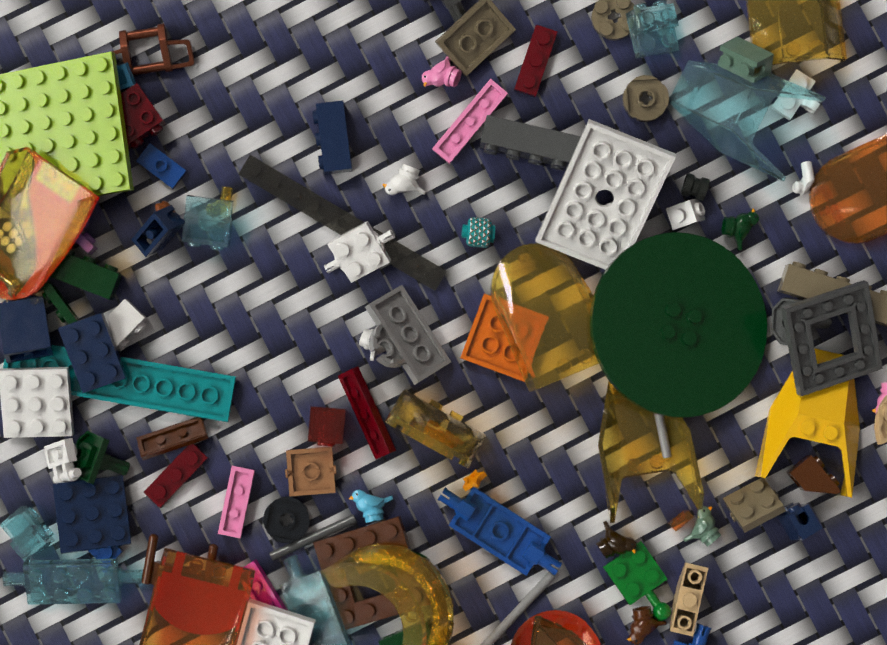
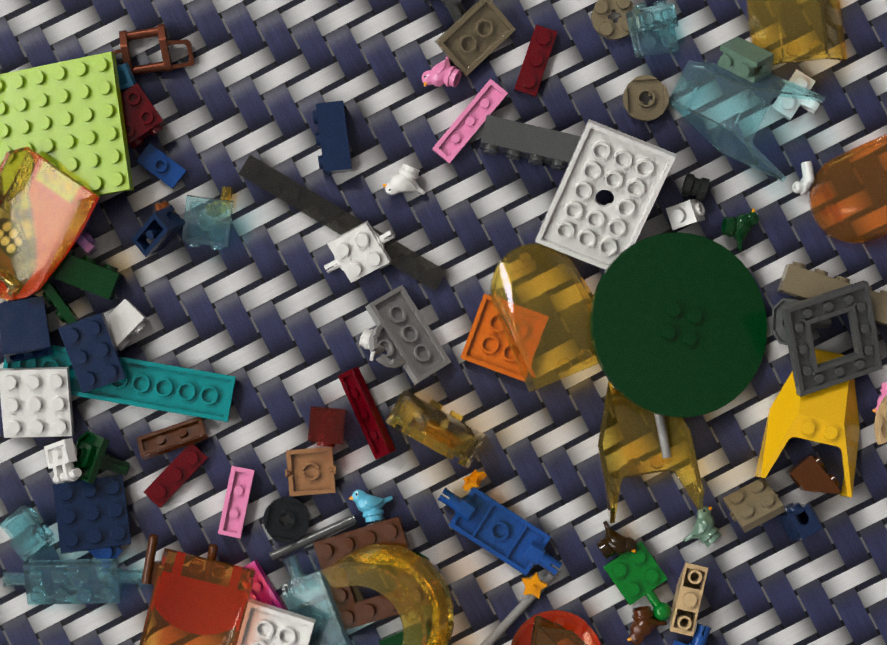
teal head [461,217,495,248] -> none
clear orange tile [668,510,694,532] -> none
none -> light orange piece [522,572,548,599]

